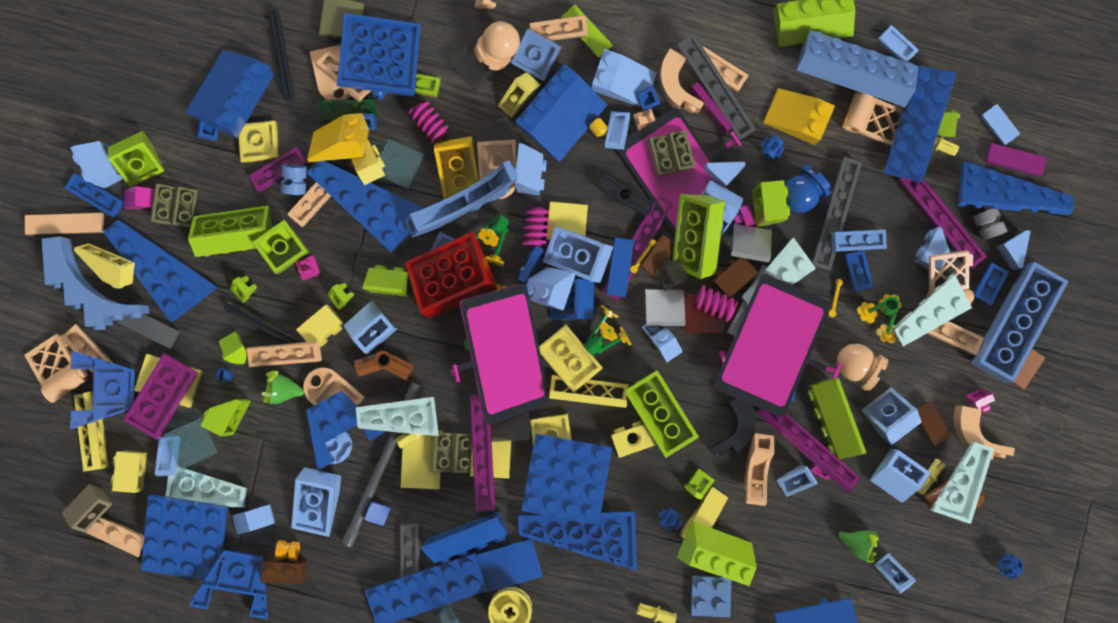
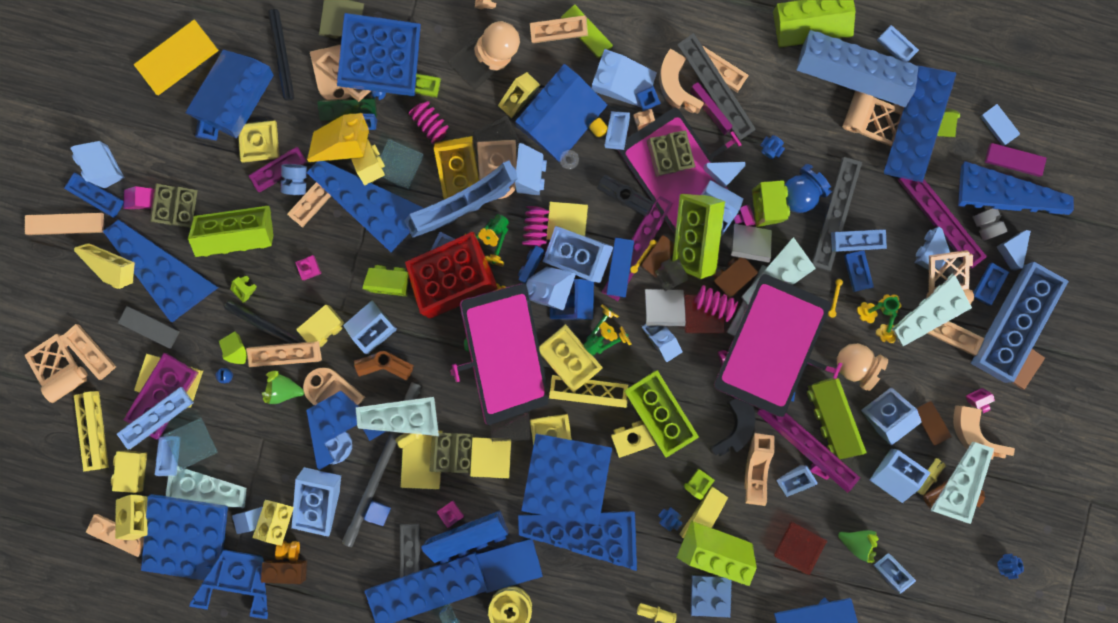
medium blue arch [42,237,149,330] -> none
dark tan brick [62,484,112,533] -> none
blue wing [69,351,135,429] -> none
lime slope [108,131,164,187] -> none
lime slope [201,399,251,437] -> none
lime slope [252,220,310,274] -> none
lime tile [327,283,354,310] -> none
magenta tile [470,394,495,512] -> none
medium blue plate [511,28,562,81] -> none
yellow slope [763,88,835,145] -> none
light yellow axle [934,136,959,156] -> none
none -> light yellow brick [115,494,148,540]
none -> light blue tile [117,387,194,450]
none -> yellow tile [134,19,219,96]
none -> light yellow brick [253,500,294,546]
none -> dark pink tile [437,500,464,528]
none -> clear plate [560,150,579,169]
none -> clear red plate [773,521,827,576]

